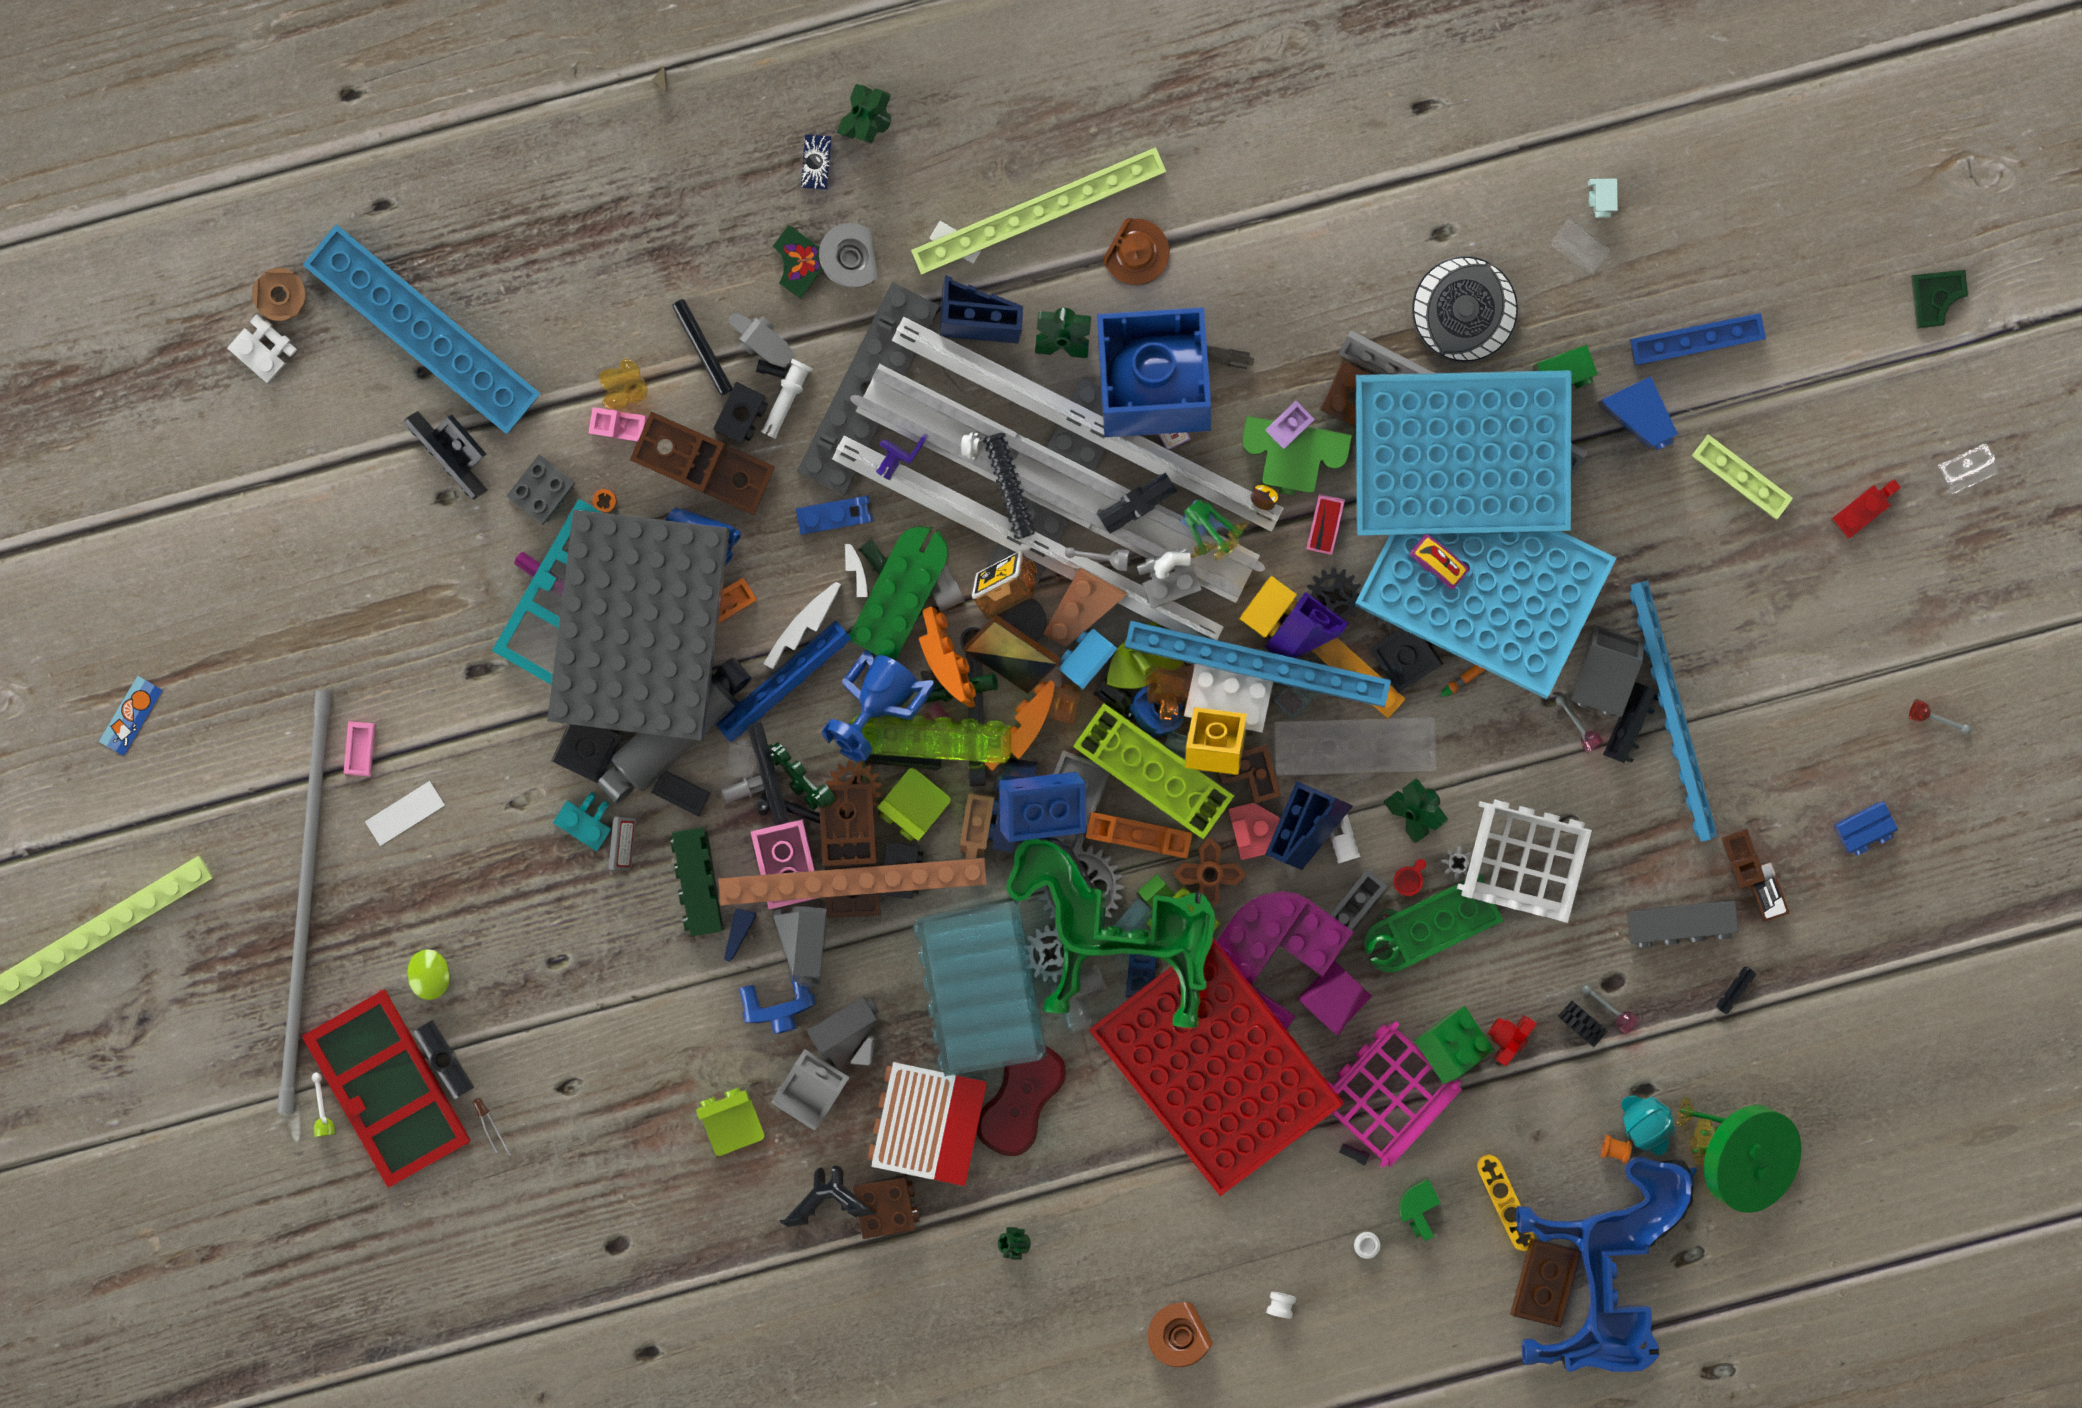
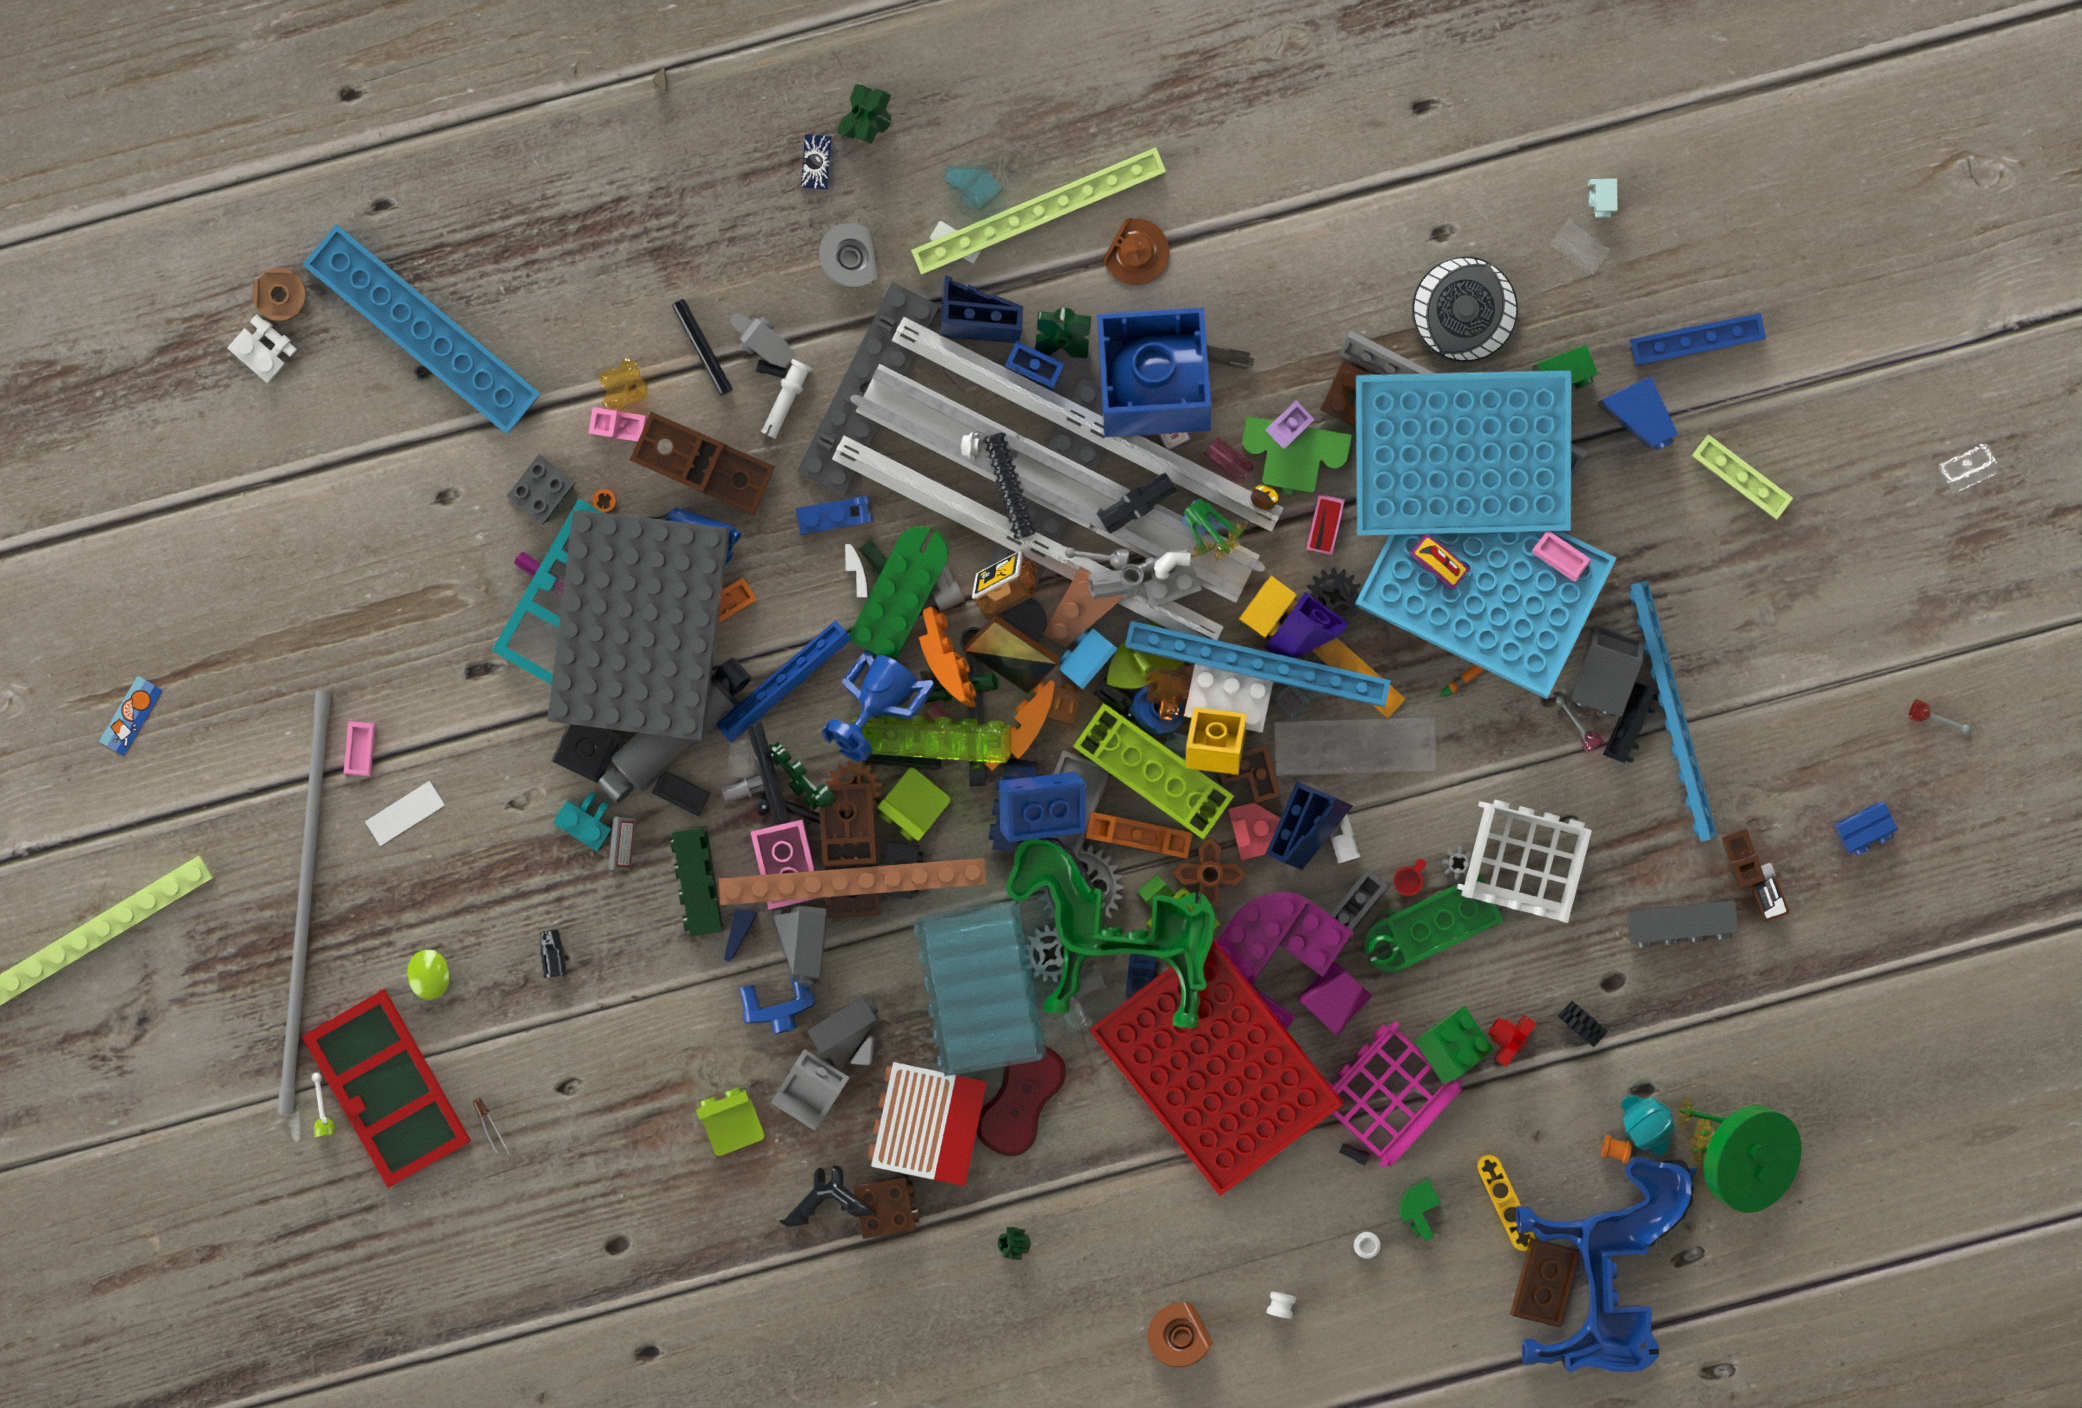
black bracket [404,411,488,500] -> none
black piece [413,1020,474,1100] -> none
black brick [713,382,768,444] -> none
white slope [764,582,842,669] -> none
dark green tile [773,225,823,299] -> none
dark purple bracket [876,433,929,480] -> none
medium nougat hinge [960,793,995,859] -> none
clear light blue piece [1114,898,1153,932] -> none
black hinge [1369,628,1444,693] -> none
dark green plant [1384,778,1448,843] -> none
hinge [1582,984,1639,1035] -> none
black axle [1716,966,1756,1014] -> none
red plate [1831,479,1901,539] -> none
dark green tile [1911,270,1968,329] -> none
none -> black hinge [540,929,567,978]
none -> clear light blue slope [943,165,1003,211]
none -> blue brick [1005,341,1065,391]
none -> light grey piece [1088,564,1144,599]
none -> clear pink hinge [1203,436,1255,484]
none -> bright pink tile [1532,531,1591,583]

